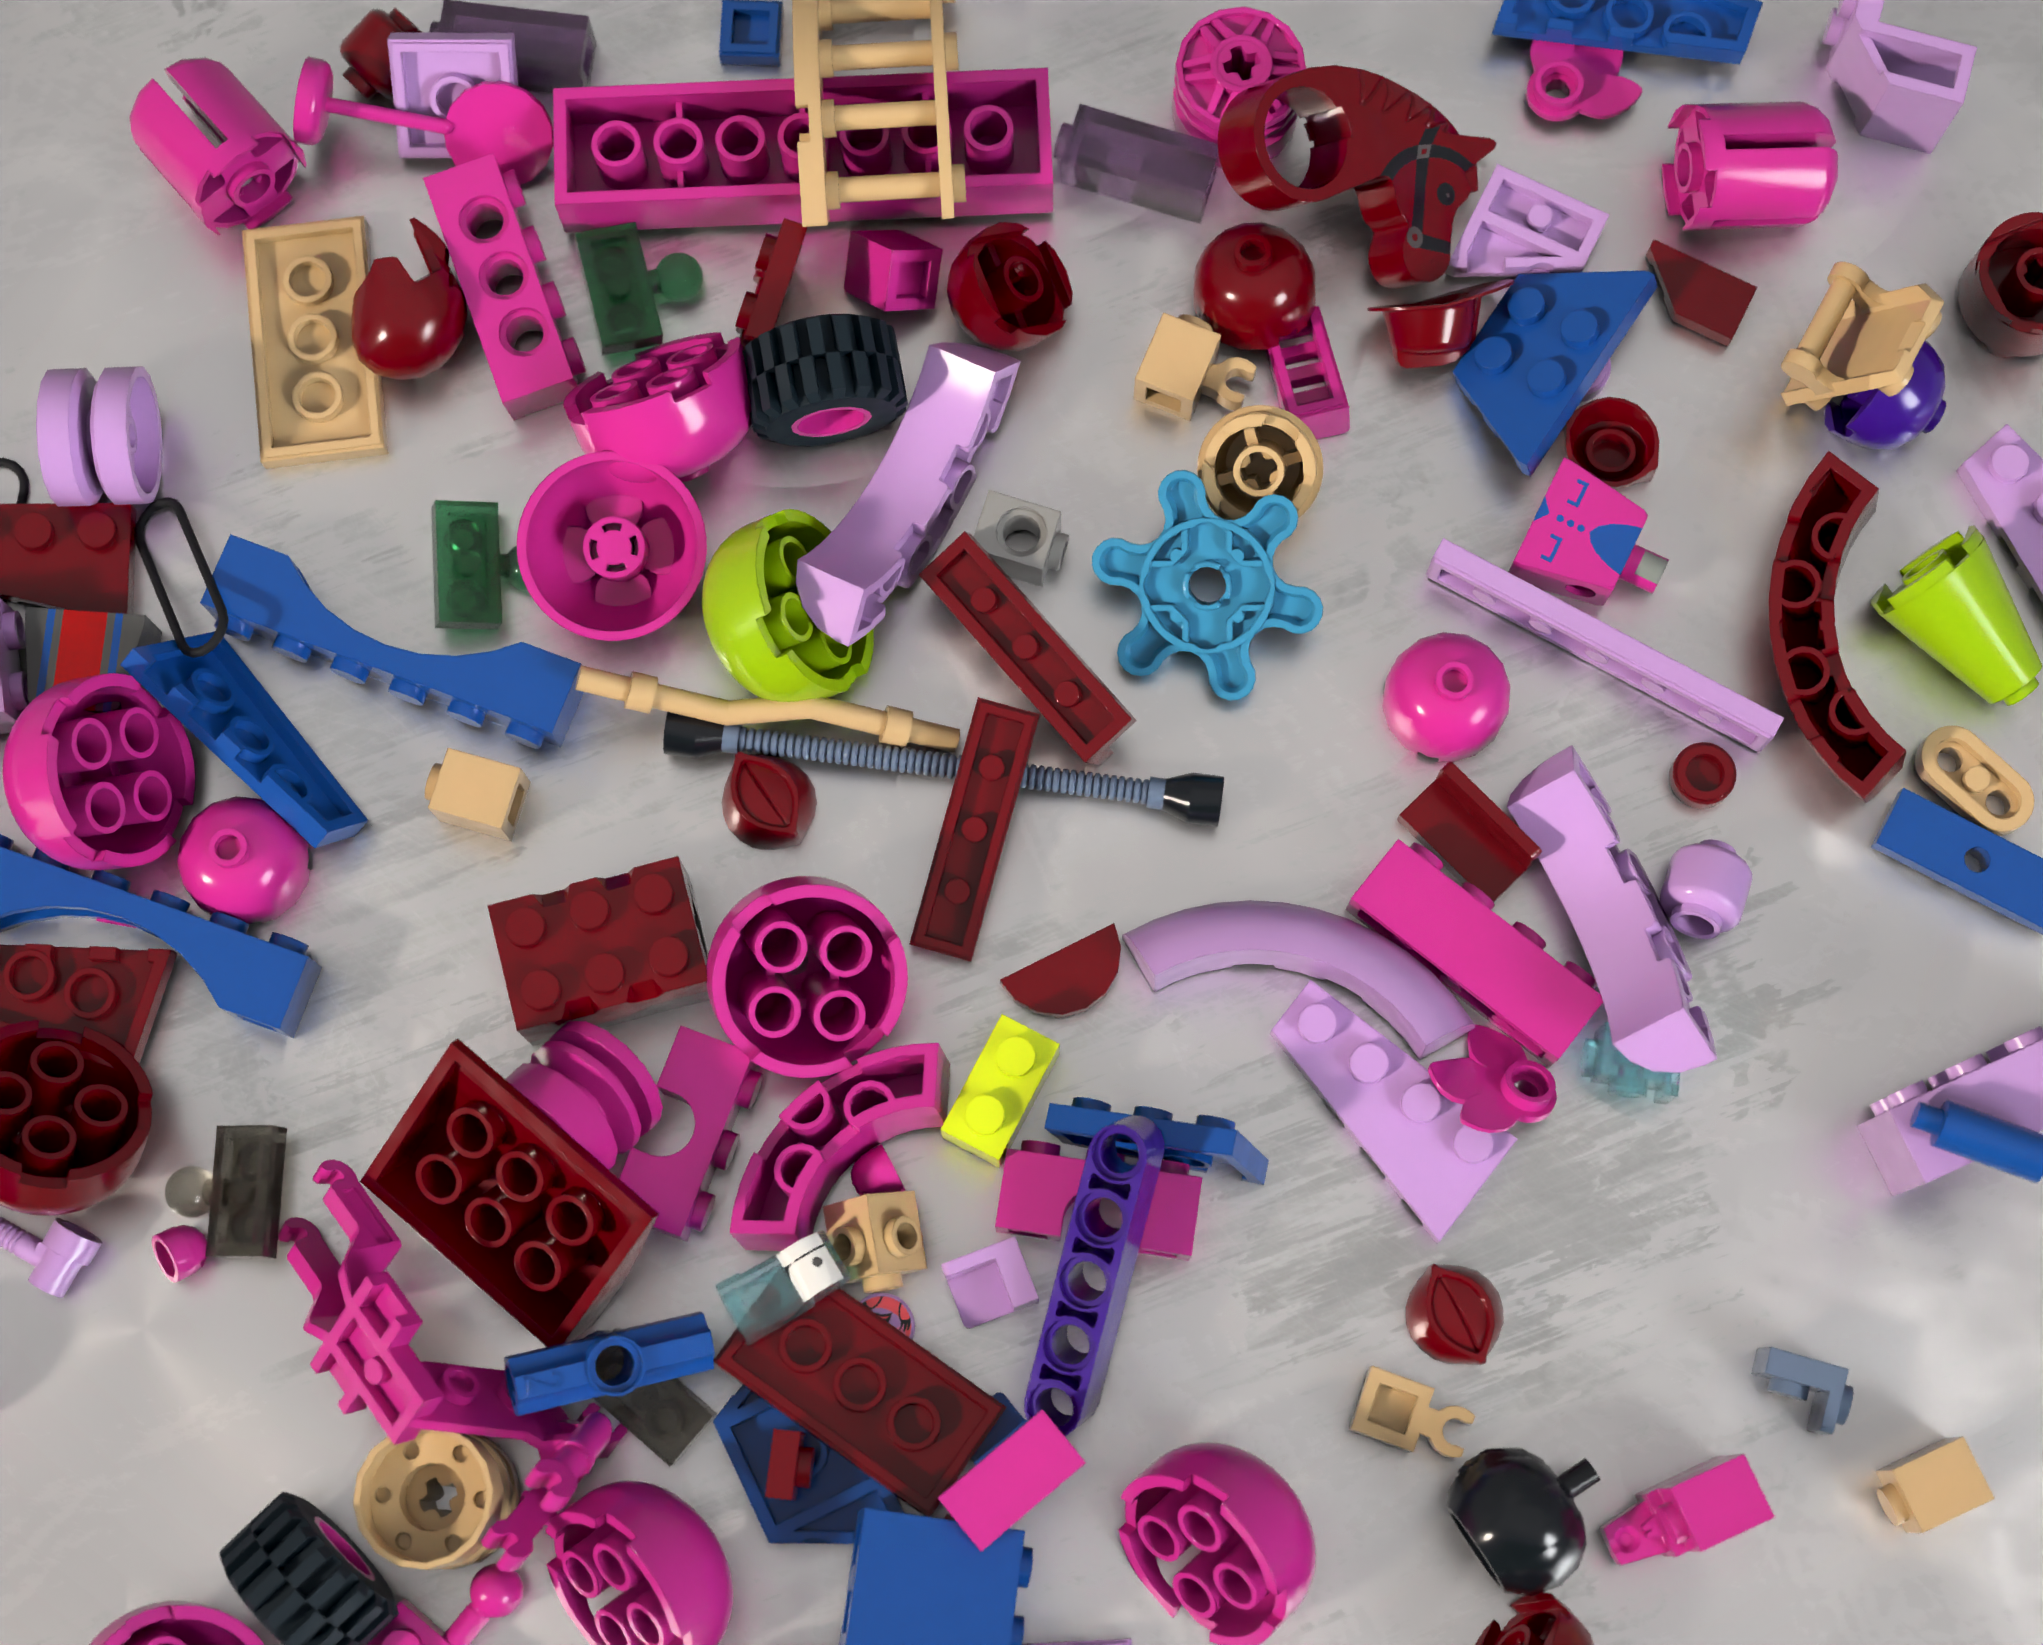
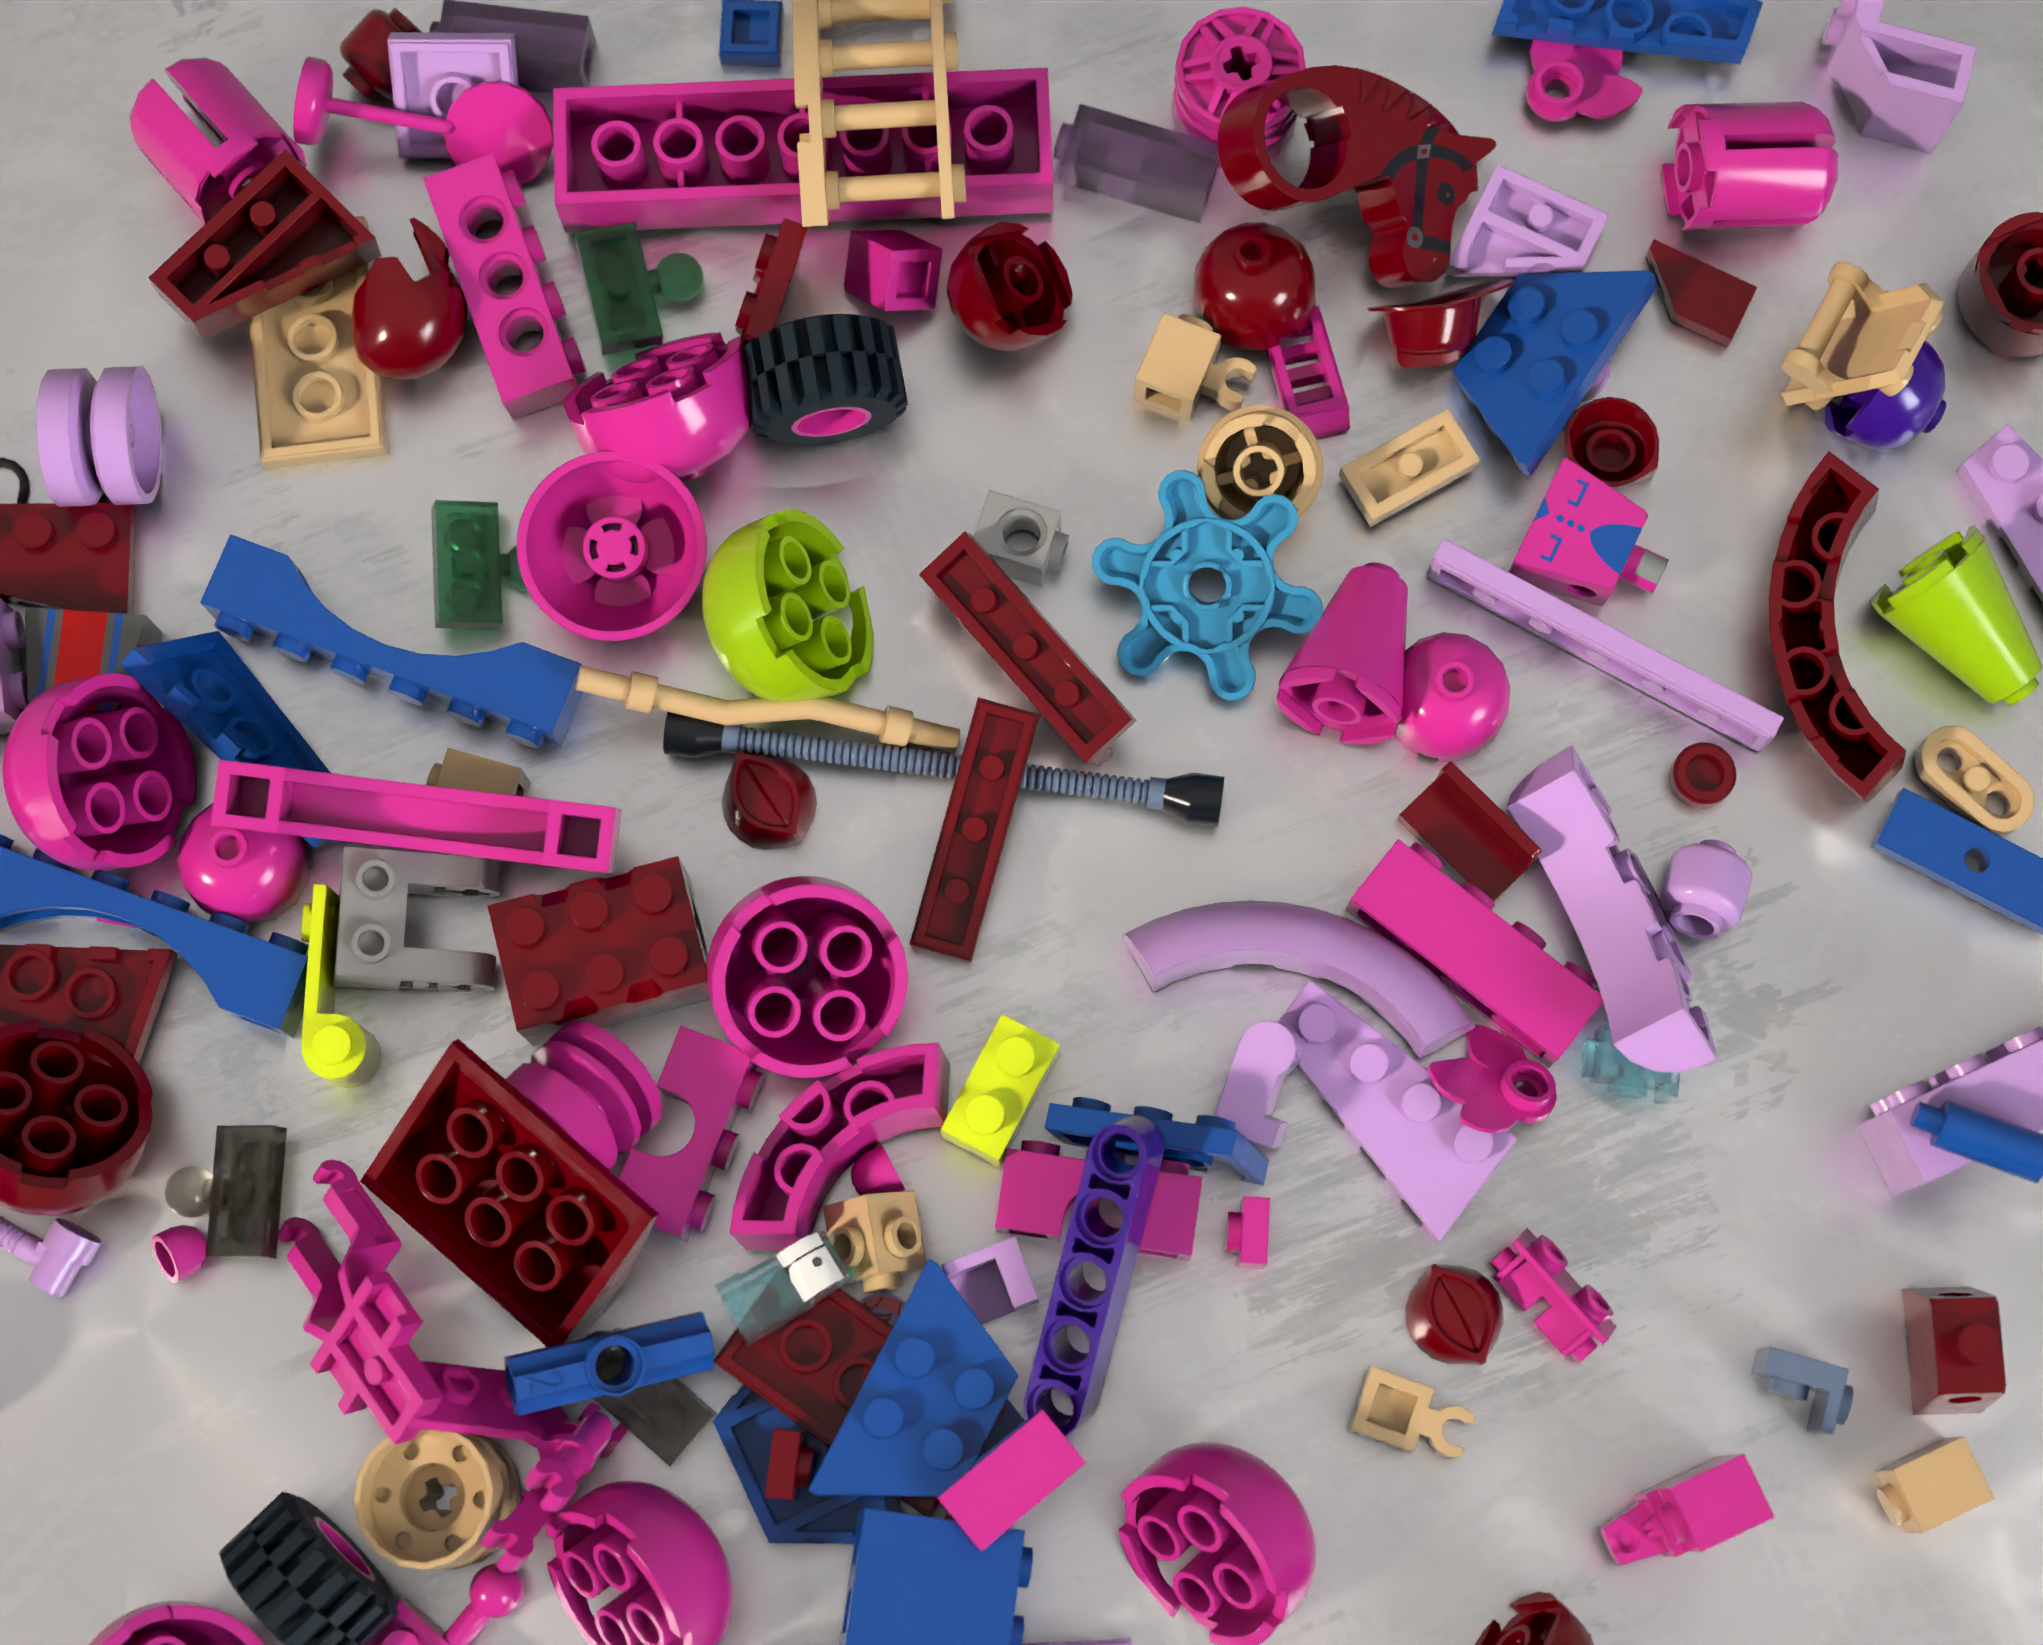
black piece [134,497,229,658] -> none
lavender brick [796,342,1021,647] -> none
dark red tile [1000,923,1121,1018] -> none
black piece [1446,1447,1600,1596] -> none
none -> dark red wedge [148,149,382,340]
none -> dark pink arch [211,760,622,873]
none -> neon yellow door [301,884,382,1089]
none -> light grey brick [333,846,502,992]
none -> blue wing [808,1259,1019,1498]
none -> lavender leg [1214,1020,1302,1148]
none -> dark pink plate [1226,1196,1270,1269]
none -> dark pink cone [1276,562,1408,744]
none -> tan plate [1339,409,1480,527]
none -> dark pink hinge [1489,1228,1617,1363]
none -> dark red torso [1902,1287,2006,1415]

